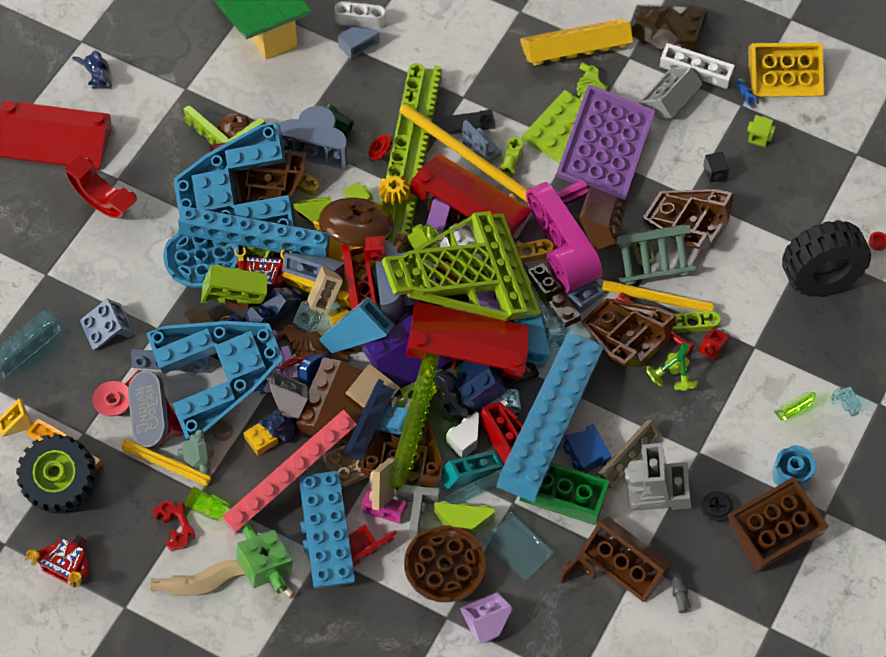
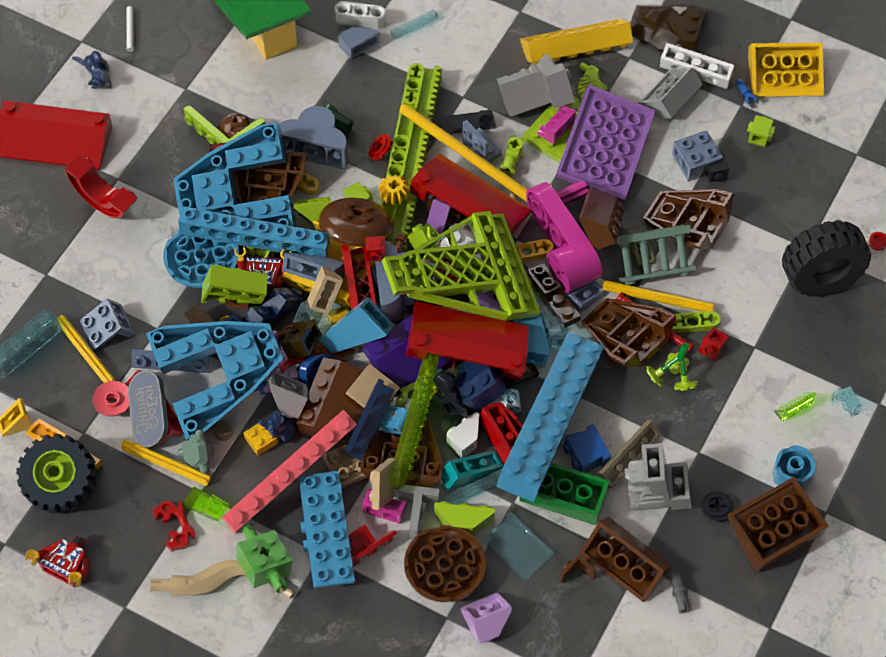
none -> yellow axle [56,315,115,383]
none -> white bar [127,6,134,52]
none -> dark brown brick [281,319,322,360]
none -> clear light blue axle [391,10,438,39]
none -> light grey brick [497,54,576,117]
none -> dark pink hinge [538,105,576,145]
none -> sand blue bracket [672,130,723,182]

